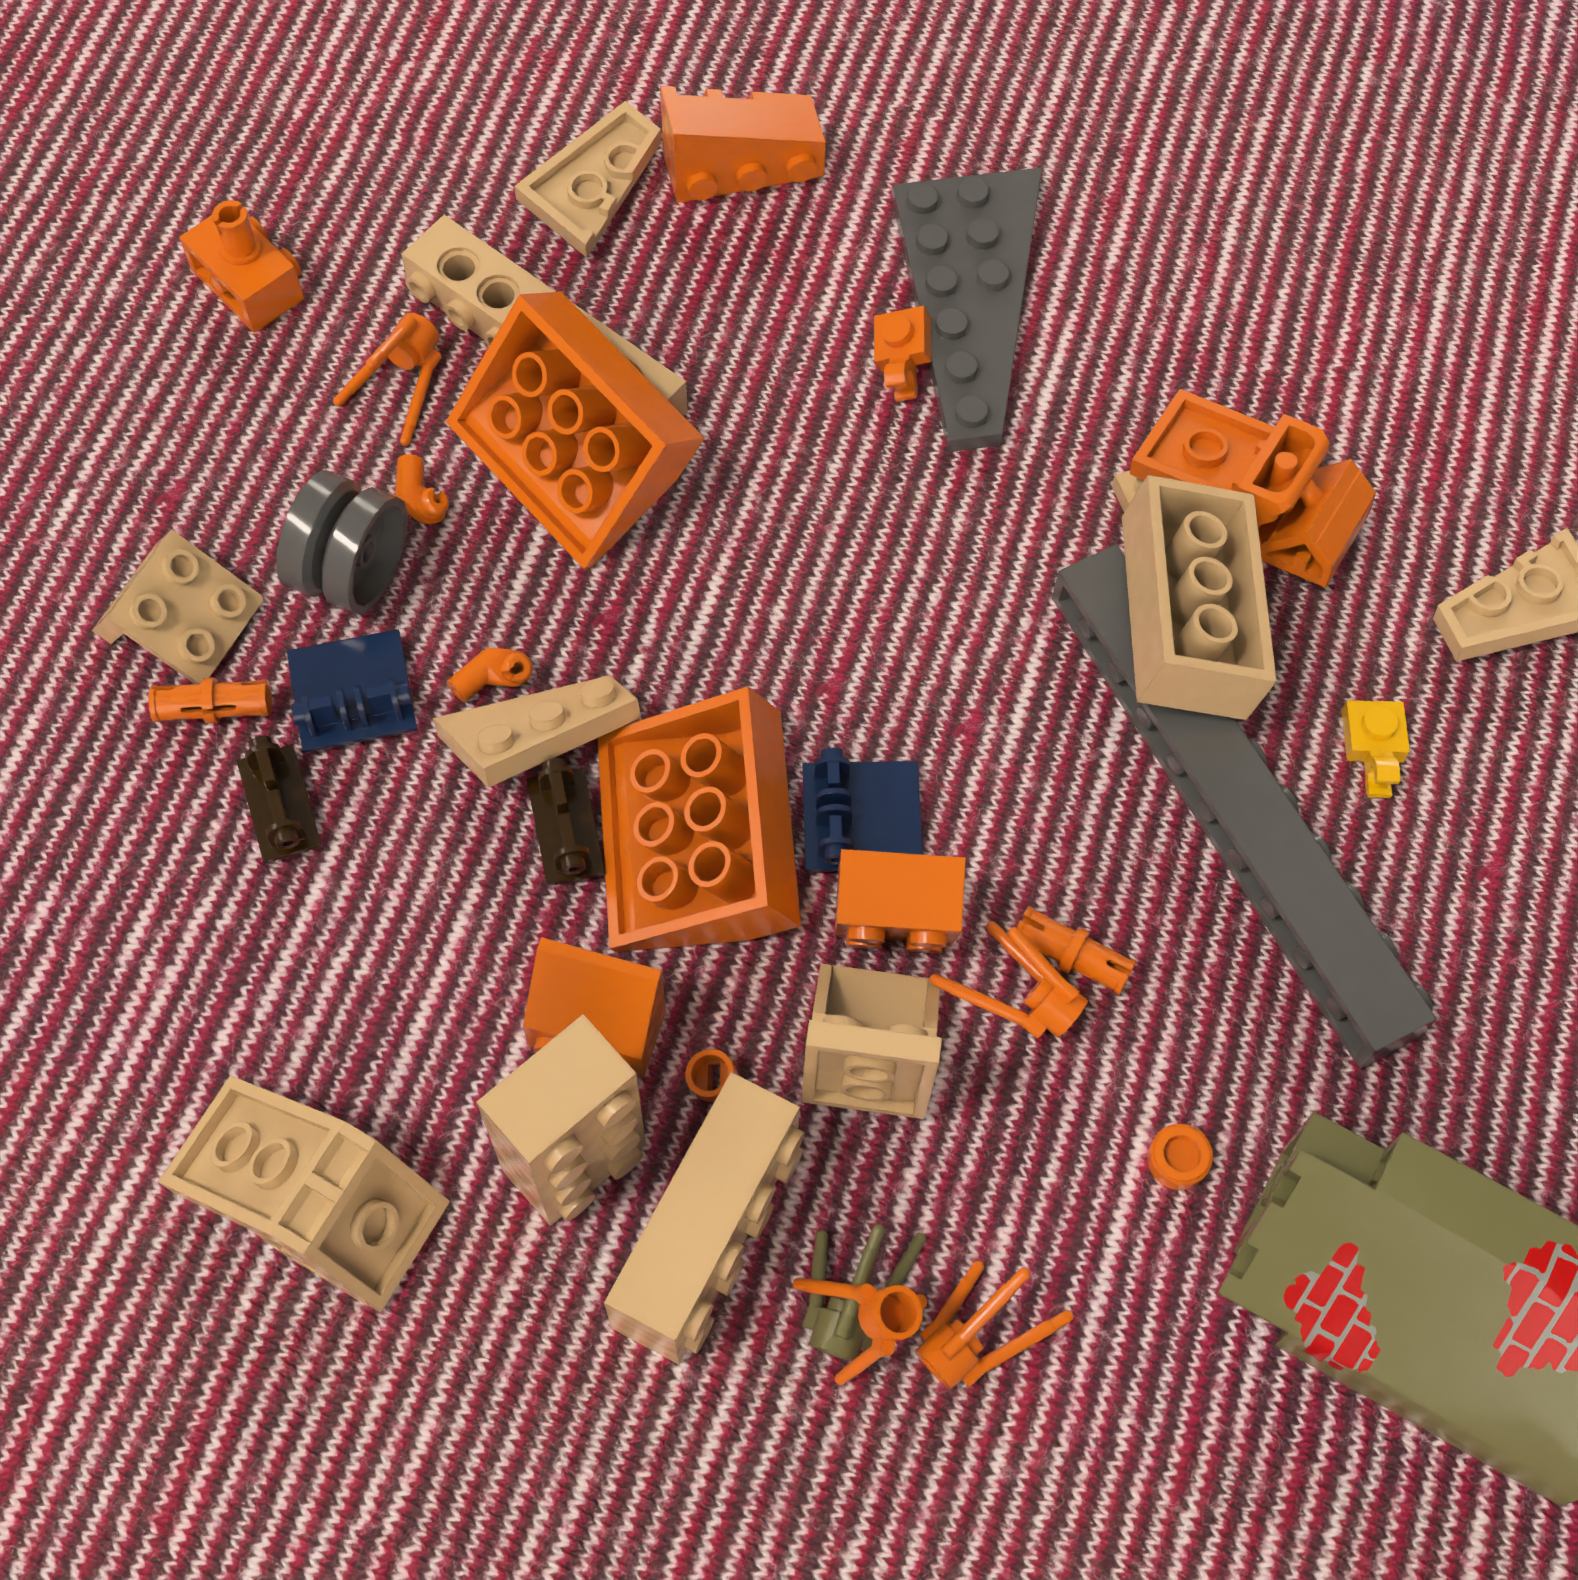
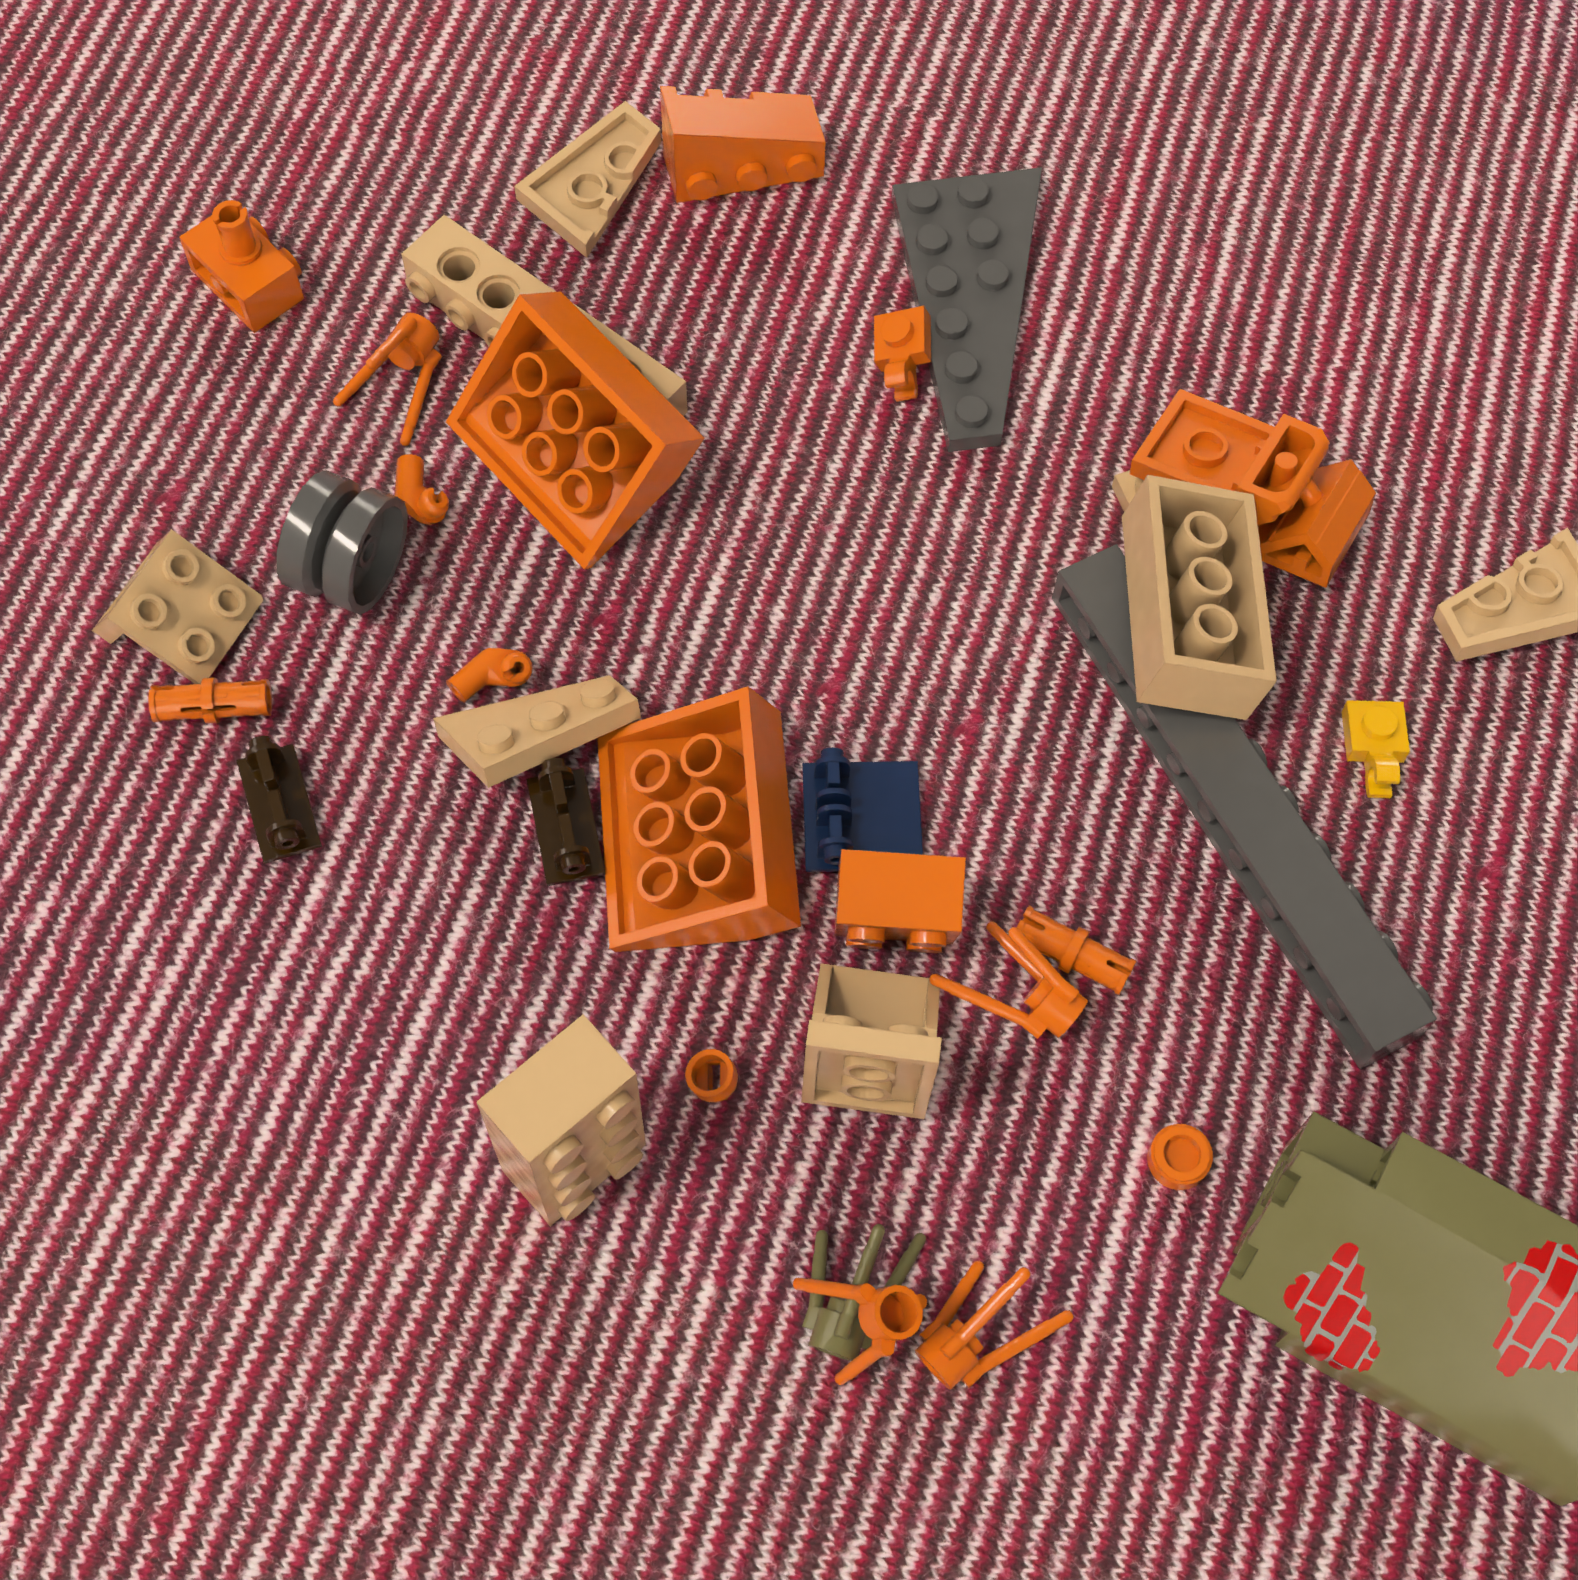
tan bracket [158,1075,450,1312] -> none
dark blue hinge [287,629,418,753] -> none
orange slope [523,937,666,1078] -> none
tan brick [604,1072,805,1365] -> none

